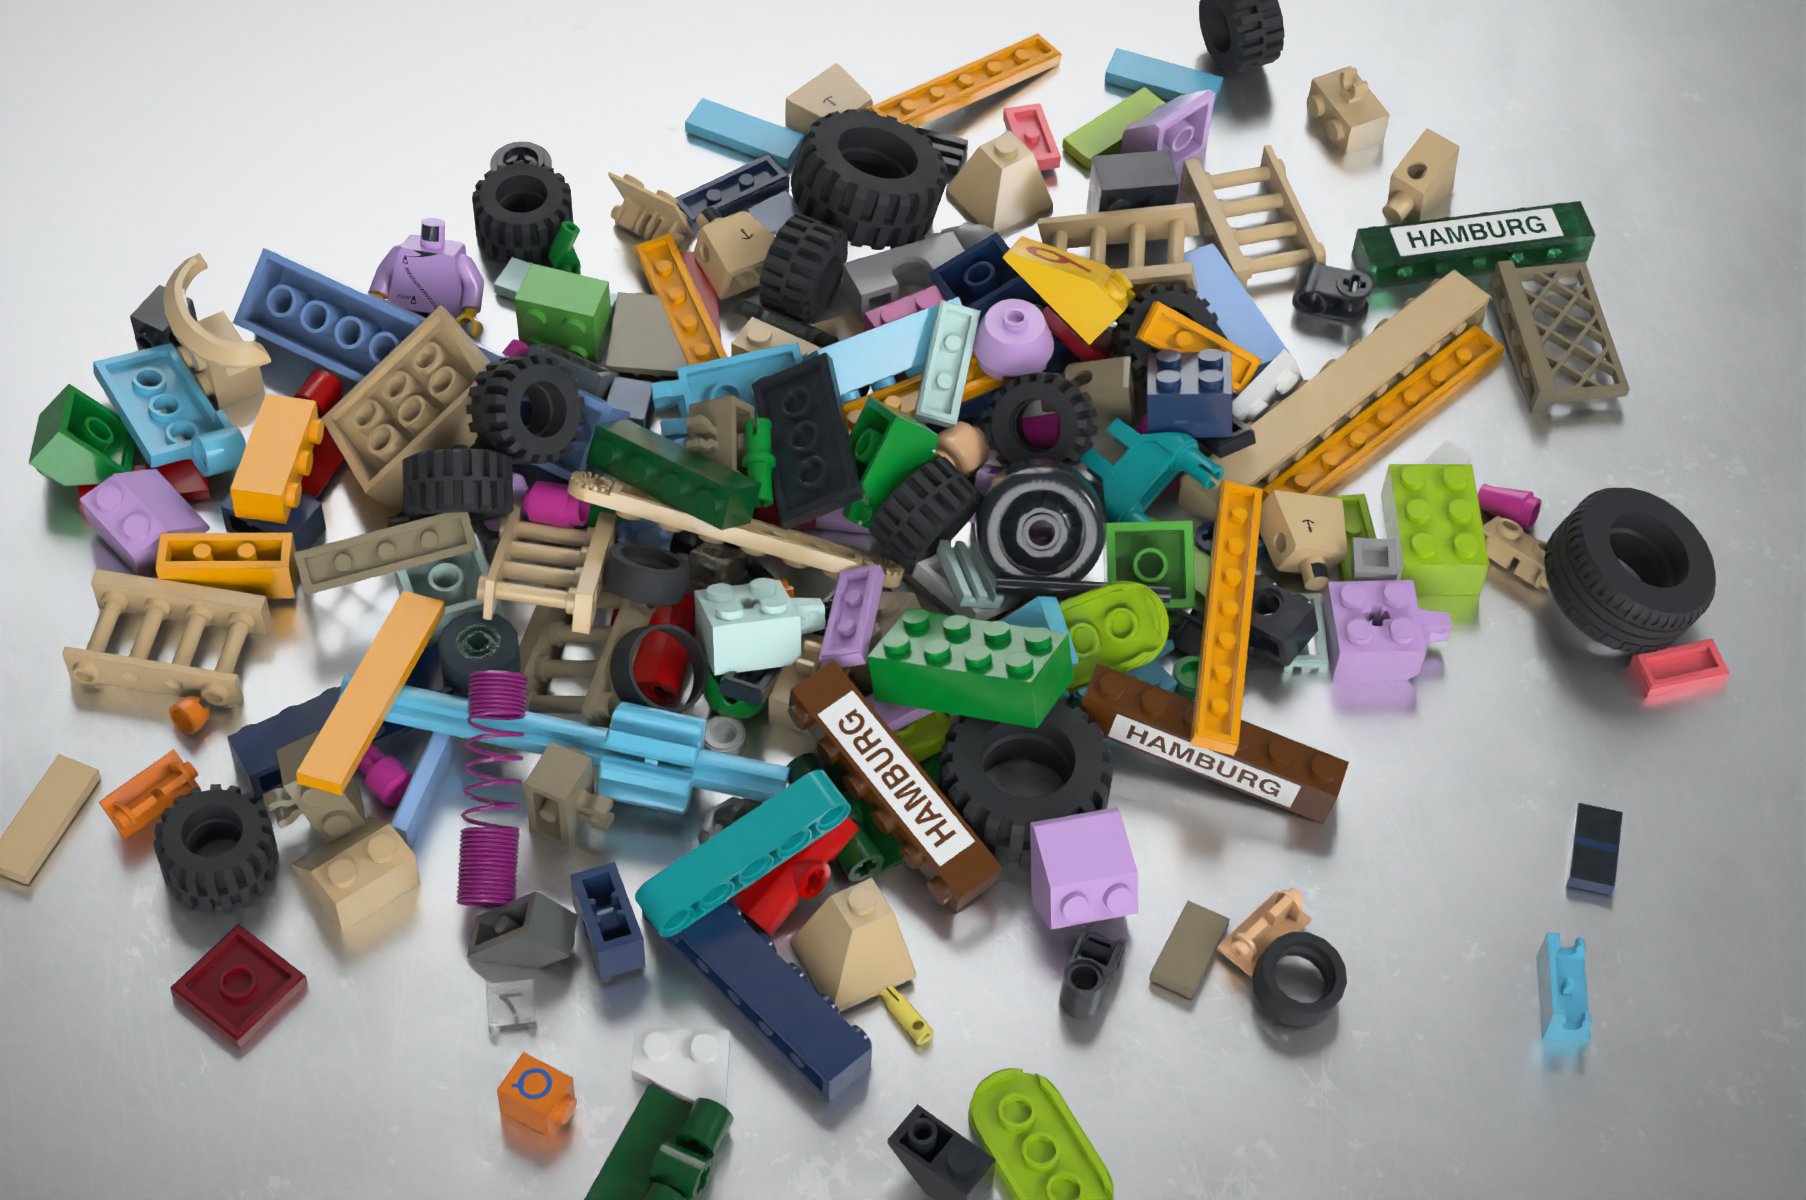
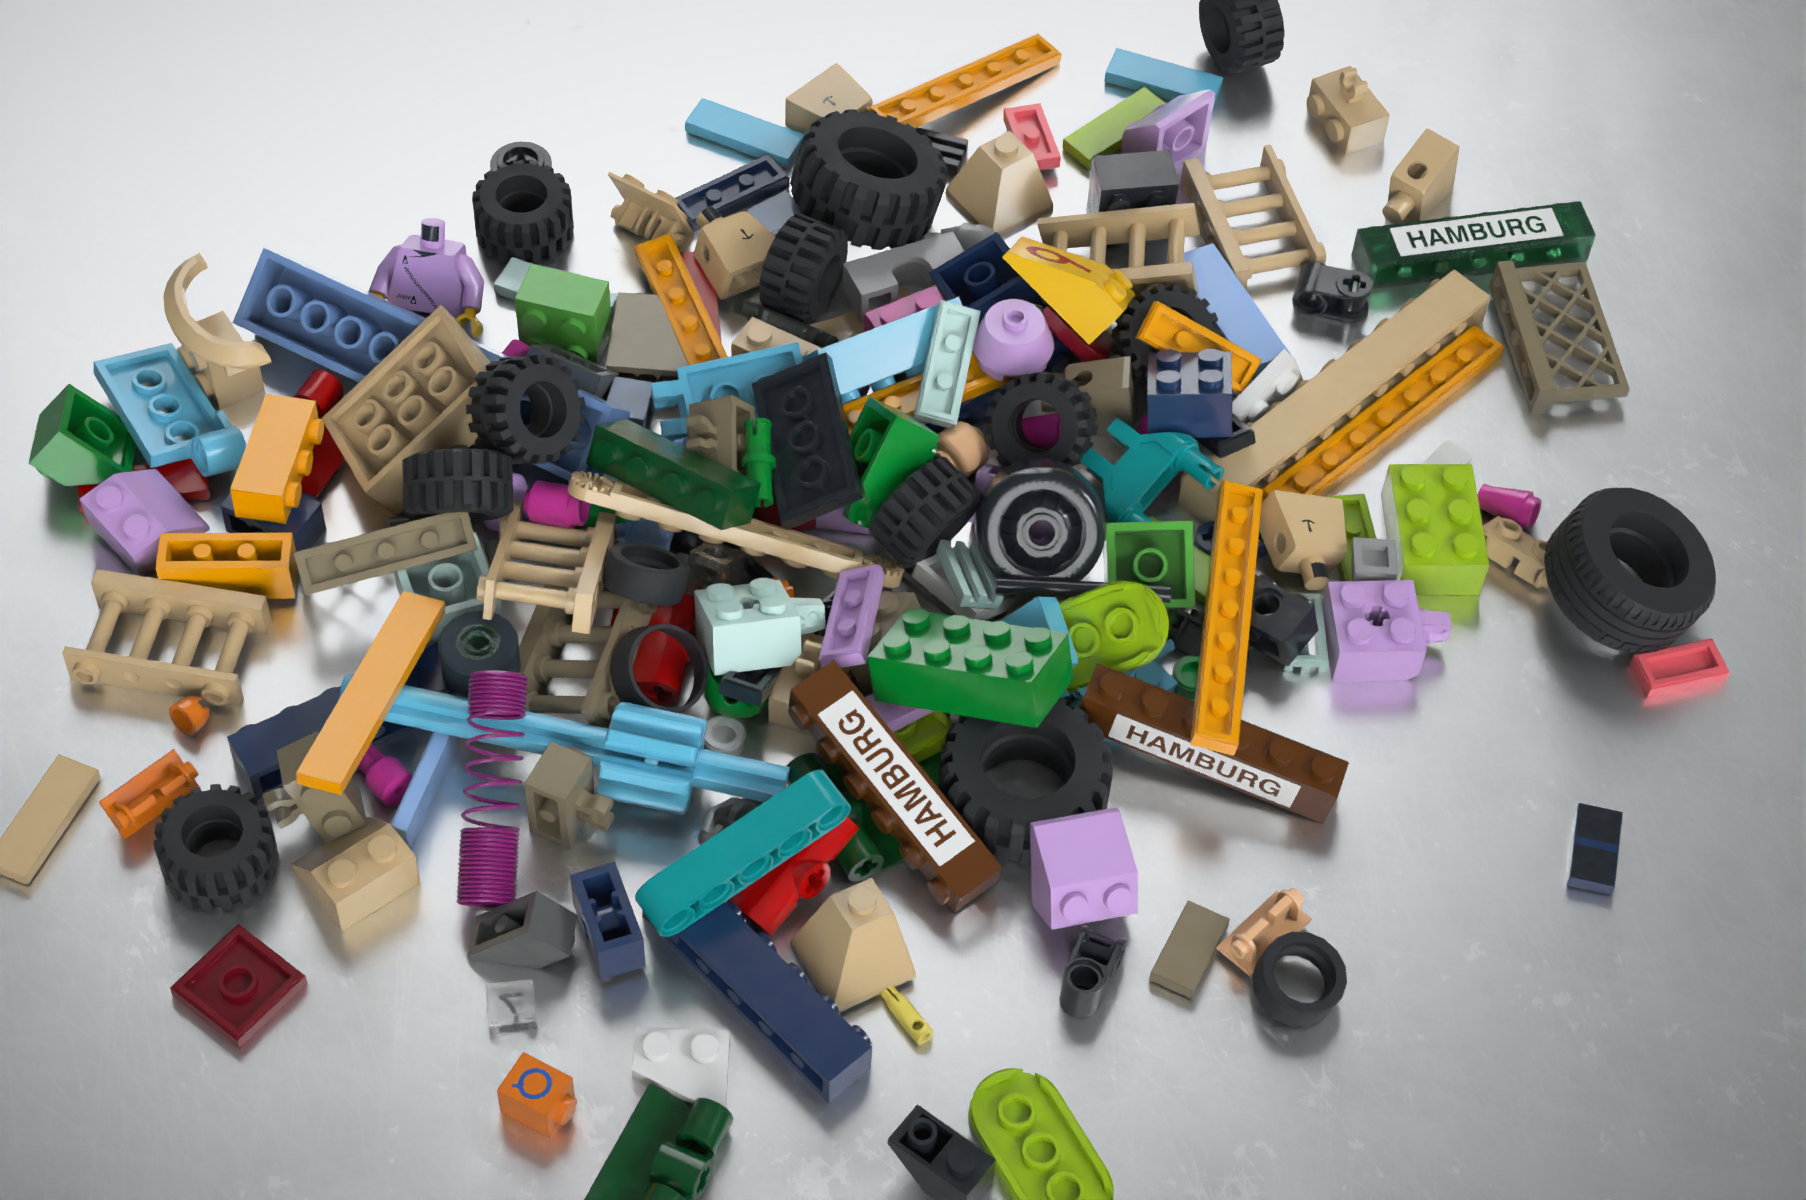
black brick [130,284,198,350] -> none
green arm [548,221,581,275] -> none
medium azure hinge [1536,932,1592,1043] -> none

